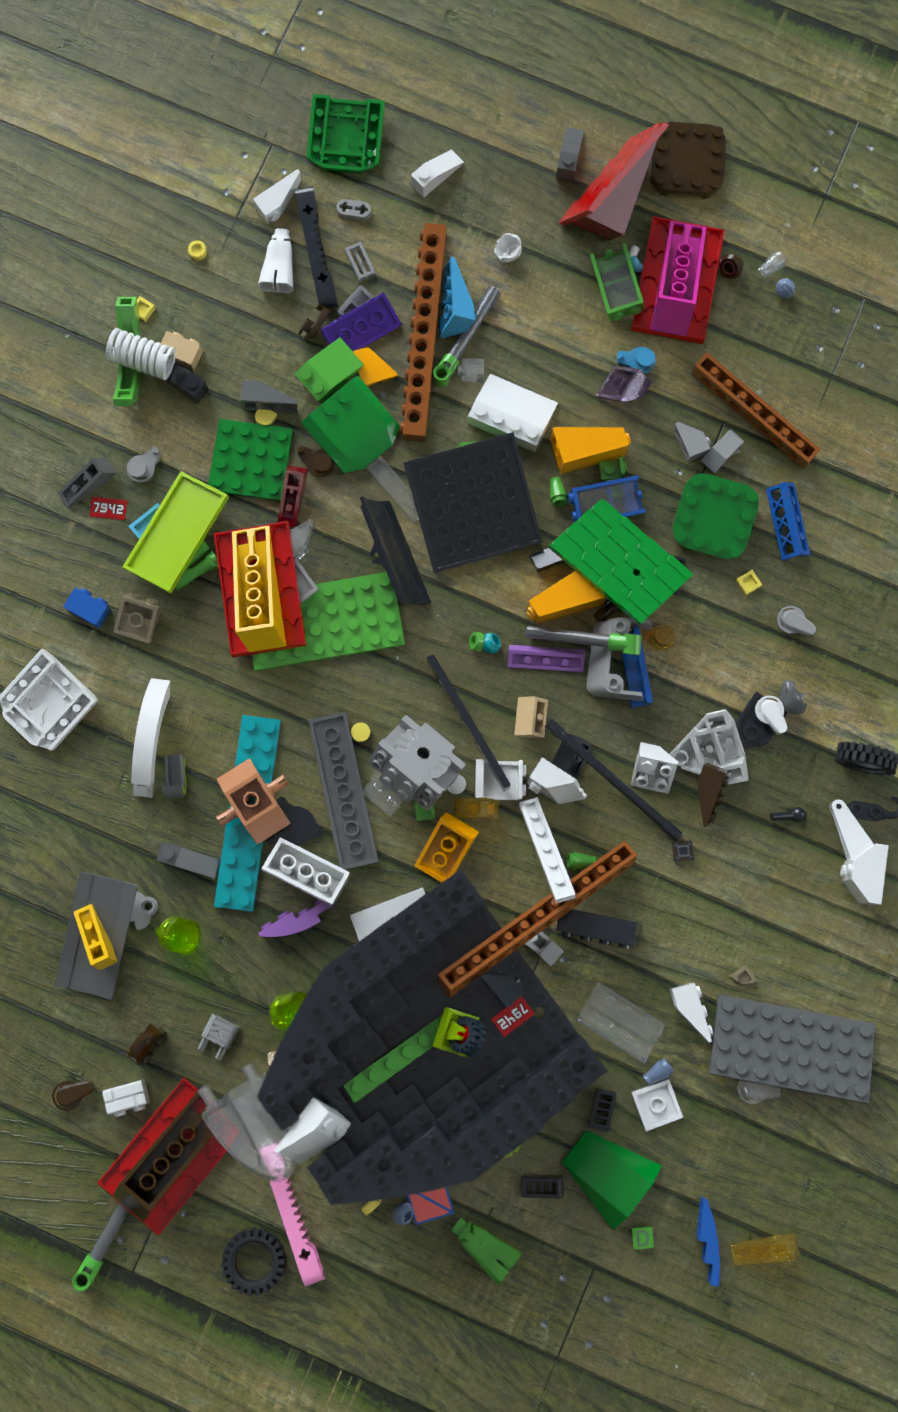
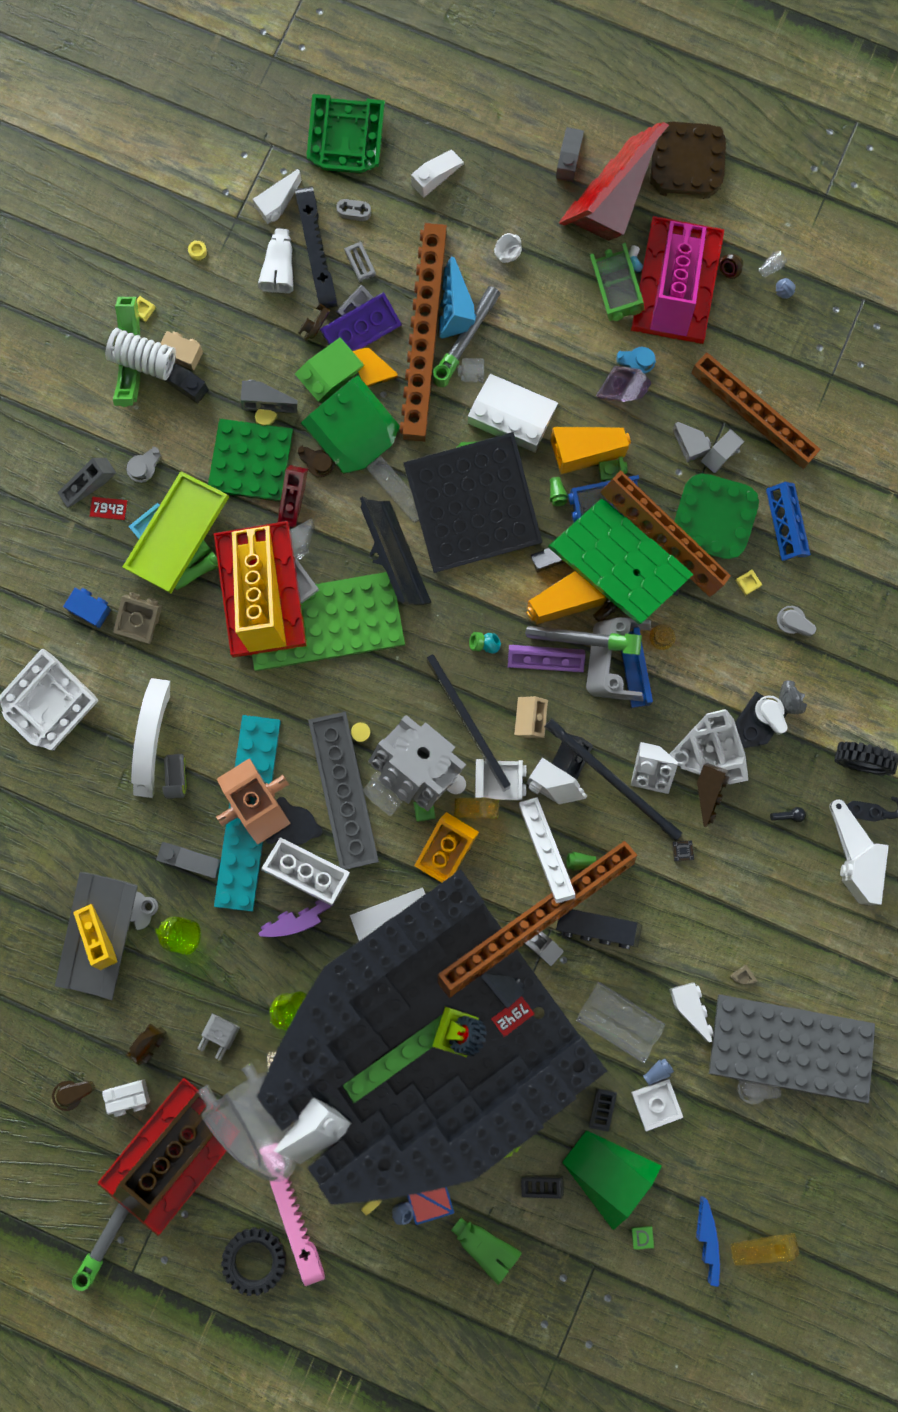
none -> dark orange brick [600,470,731,597]

